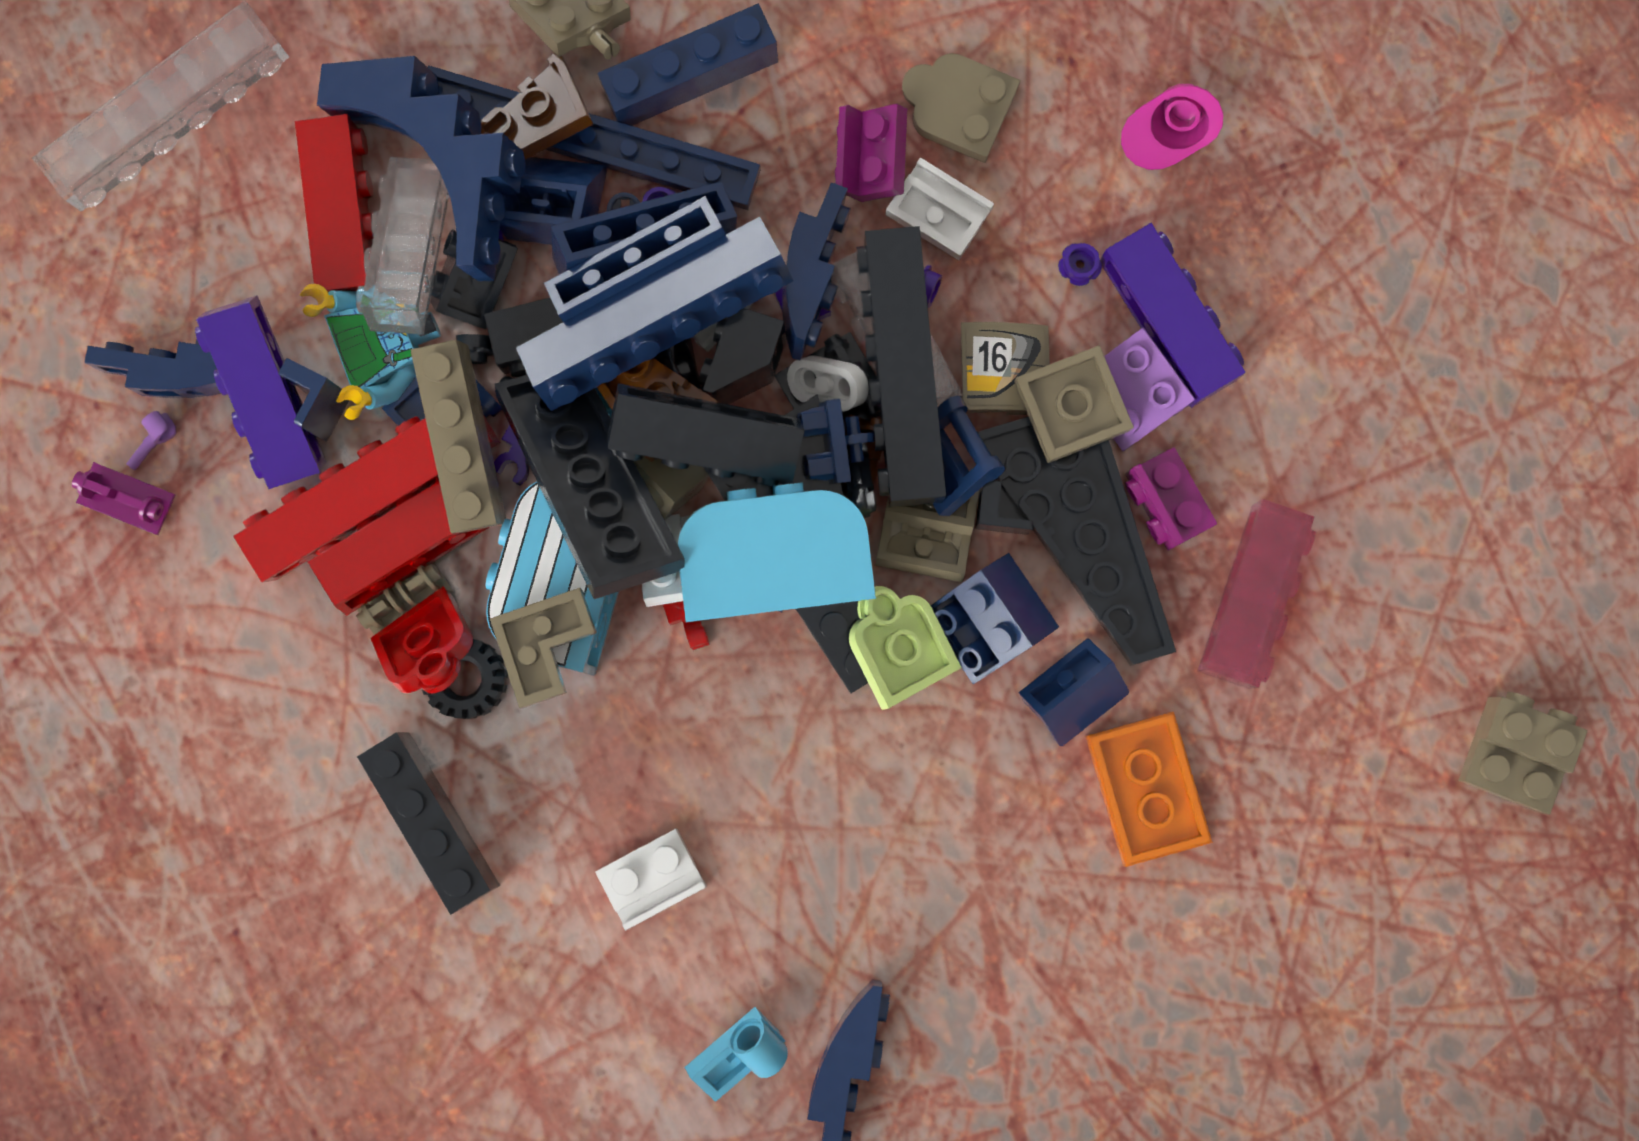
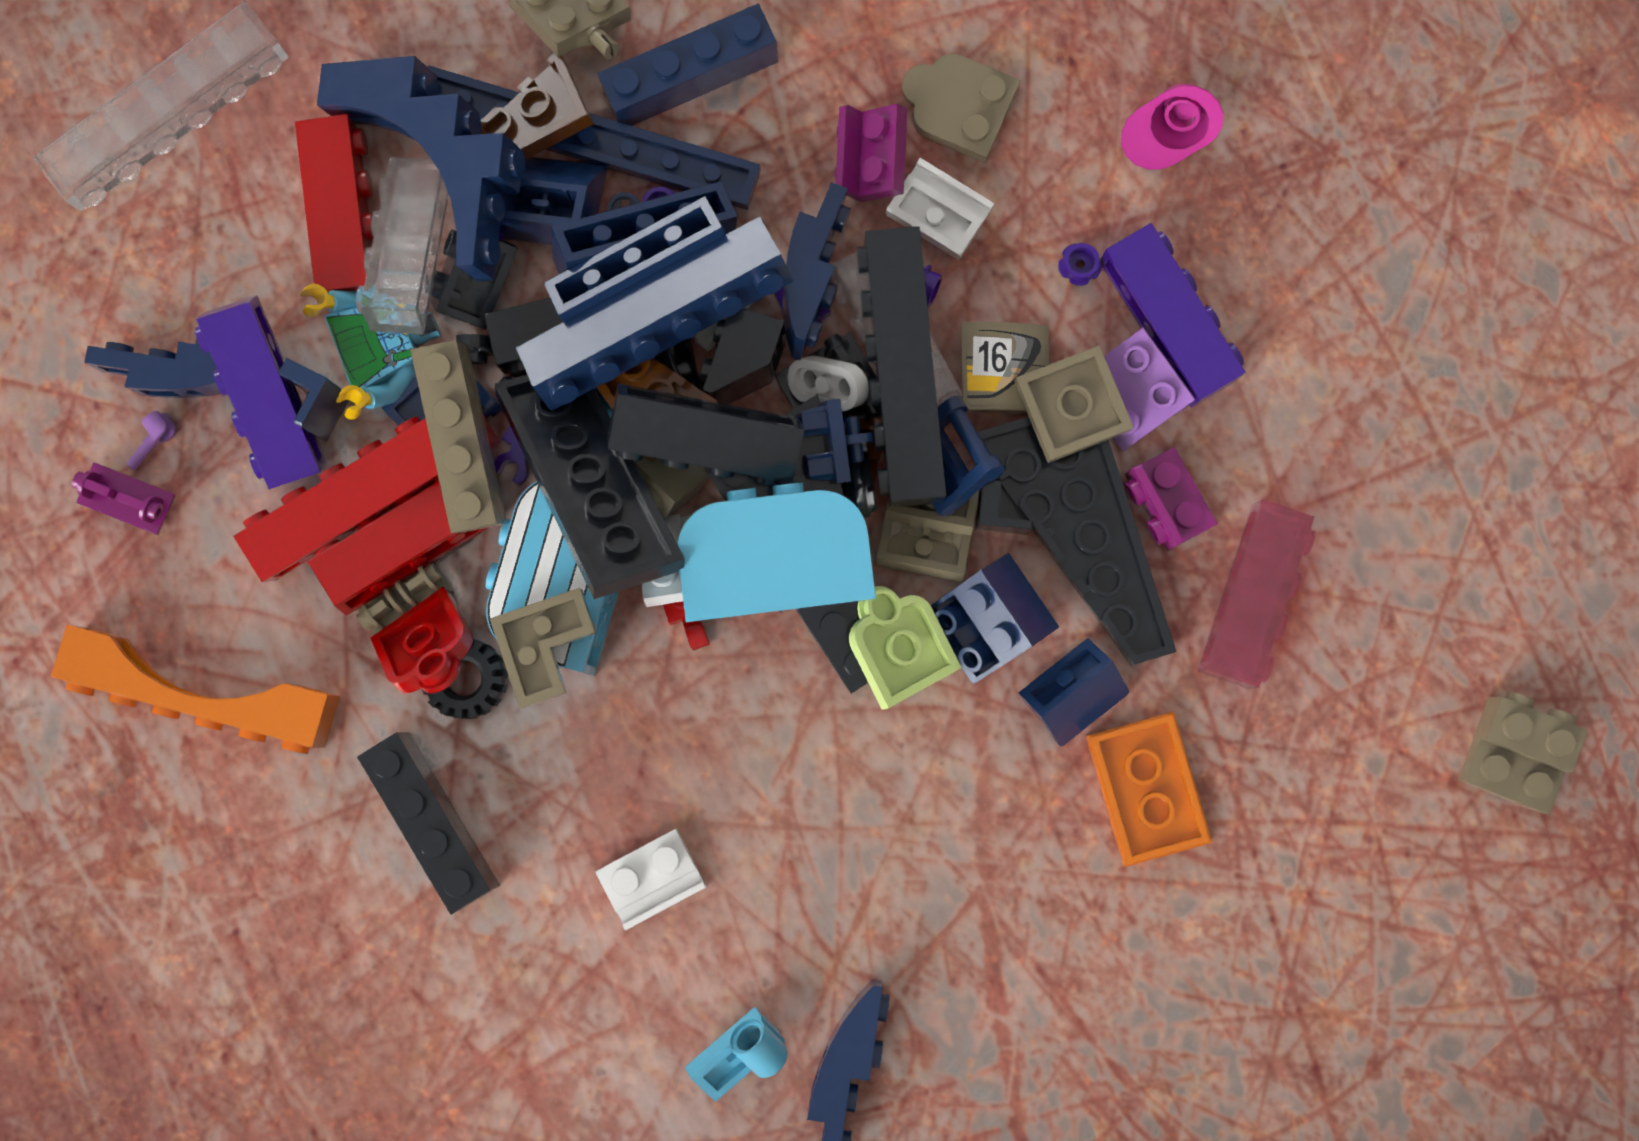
none -> orange arch [51,625,340,754]

